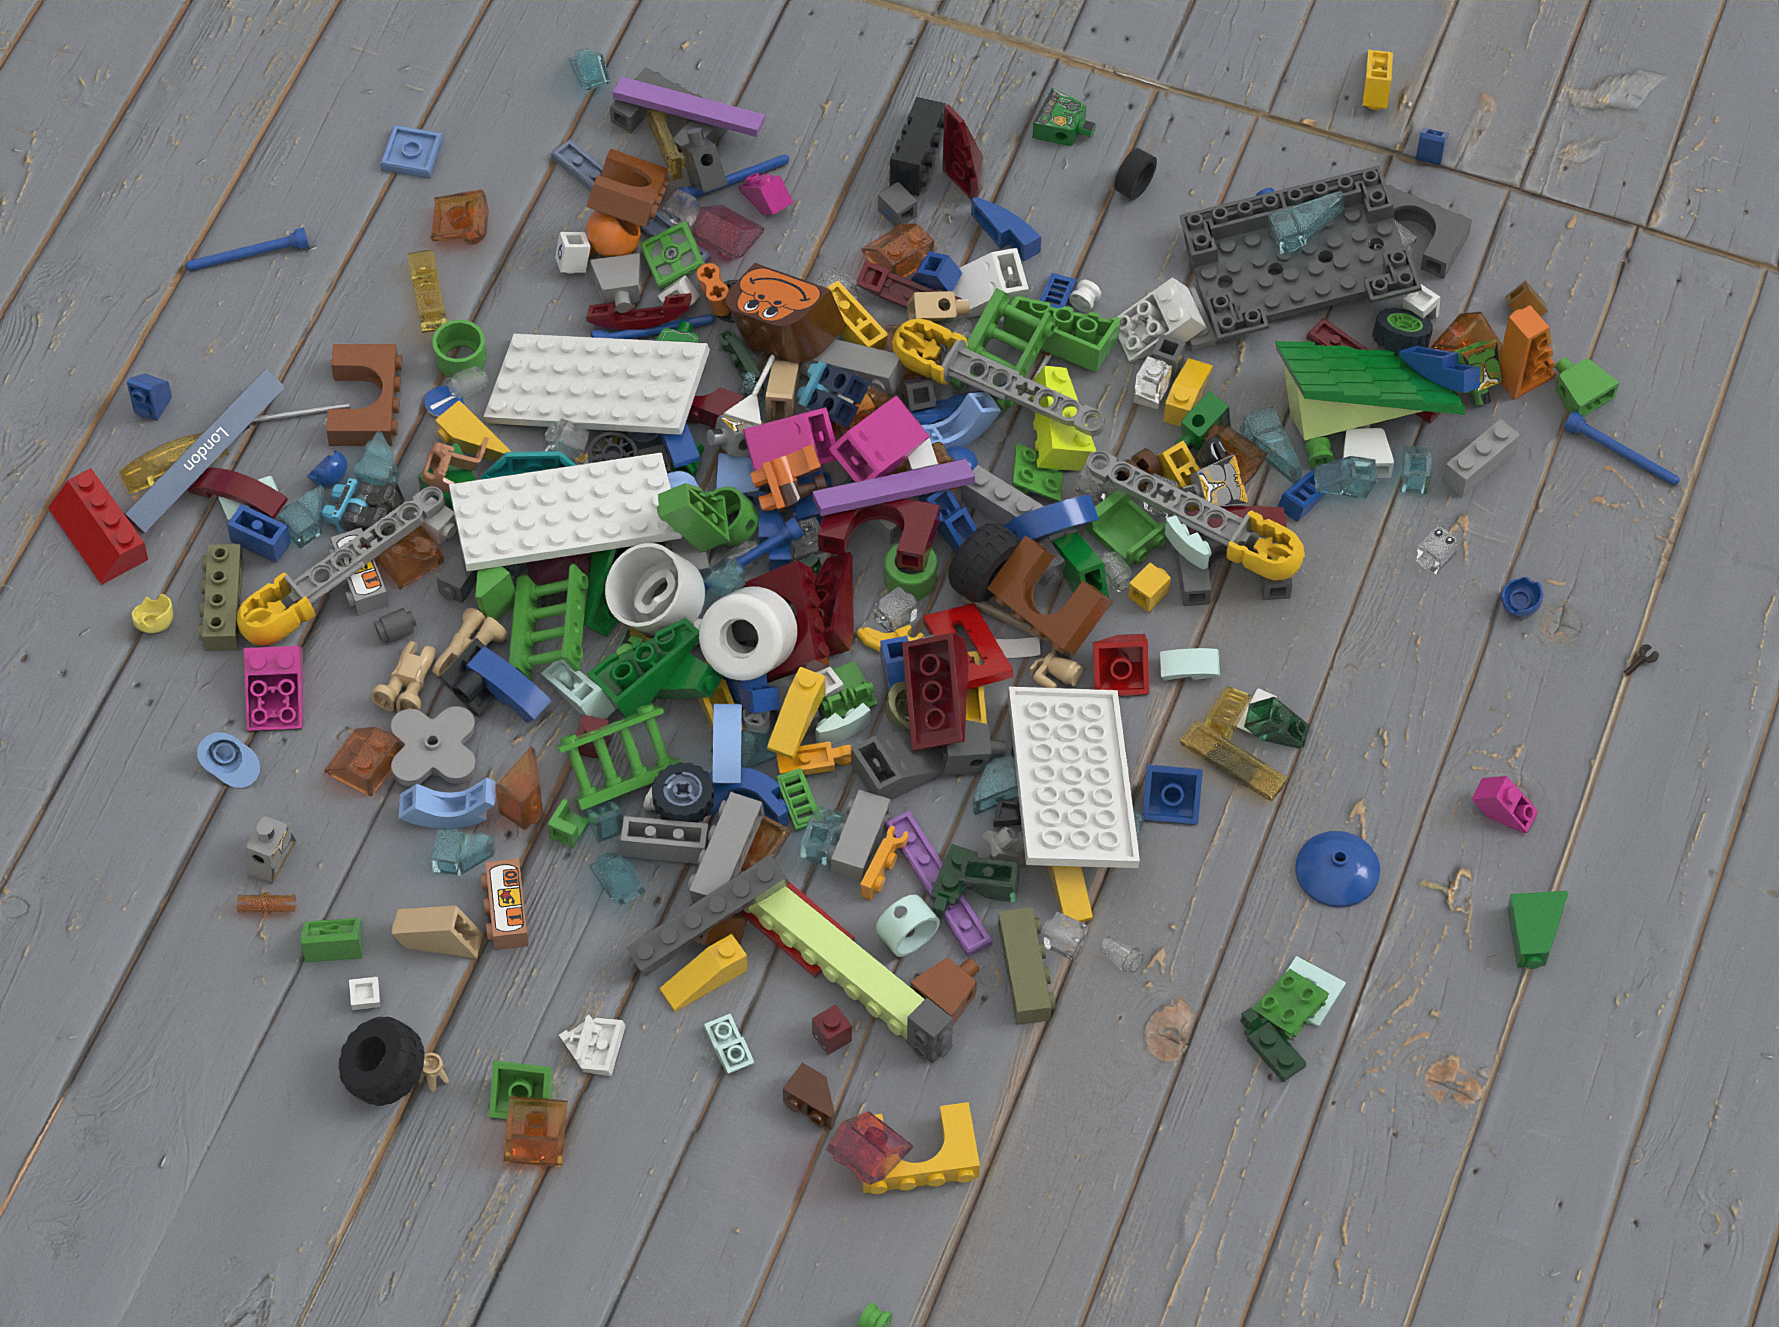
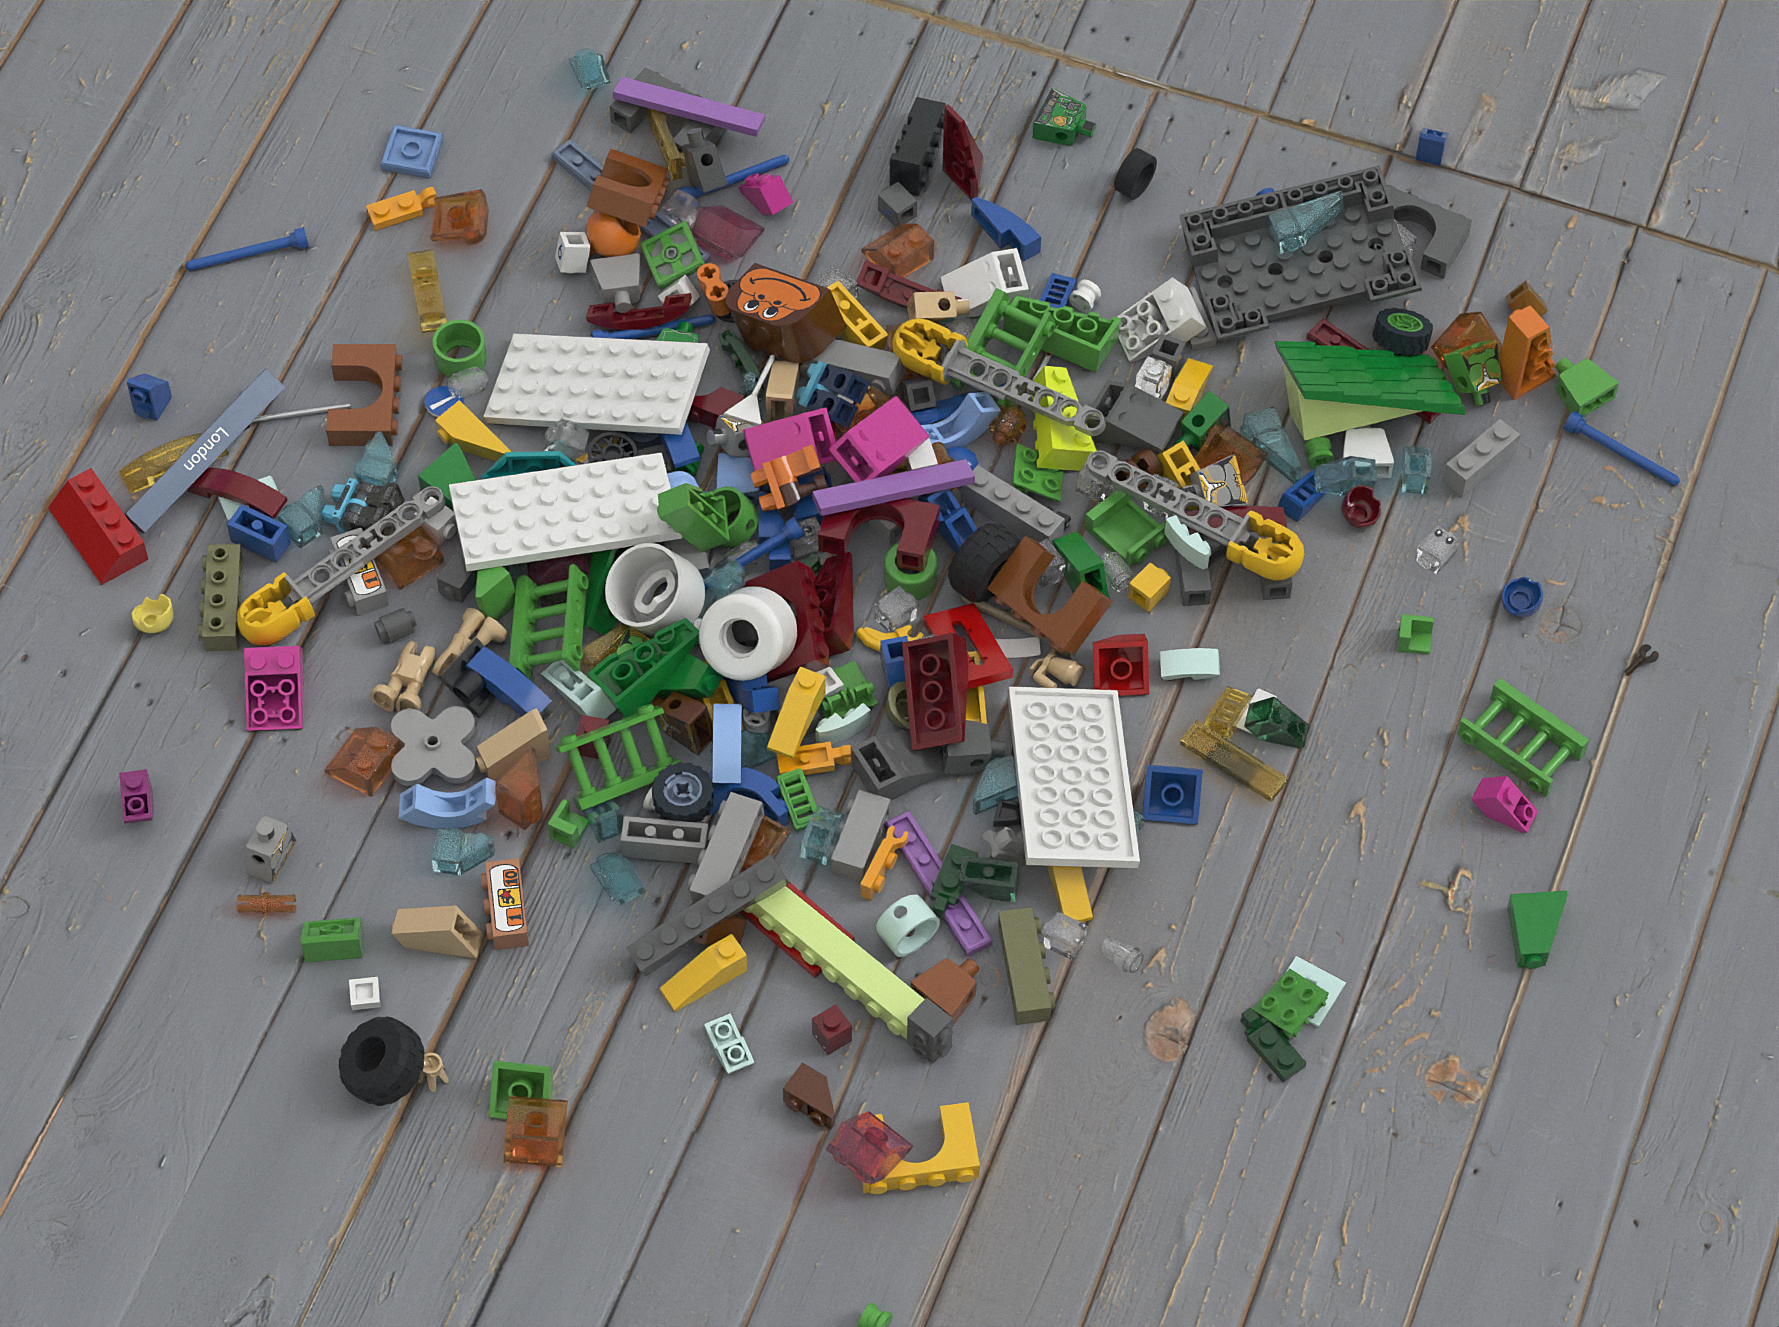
light blue piece [197,732,260,788] -> none
blue hair [307,450,348,488] -> none
nougat piece [422,437,489,493] -> none
white slope [559,1015,626,1076] -> none
blue slope [910,251,963,292] -> none
blue arch [1003,495,1099,541] -> none
black arm [1195,436,1229,467] -> none
blue dish [1296,831,1380,908] -> none
yellow slope [1362,49,1393,110] -> none
blue slope [1399,346,1480,393] -> none
white panel [1403,284,1440,319] -> none
none -> magenta slope [119,769,154,824]
none -> light orange plate [366,187,438,231]
none -> tan slope [475,708,551,780]
none -> clear yellow slope [581,623,629,672]
none -> reddish brown torso [652,691,713,755]
none -> clear orange head [988,405,1027,446]
none -> dark grey slope [1086,380,1184,452]
none -> dark red hair [1341,485,1381,529]
none -> bright green panel [1397,614,1434,654]
none -> bright green fence [1457,678,1589,797]

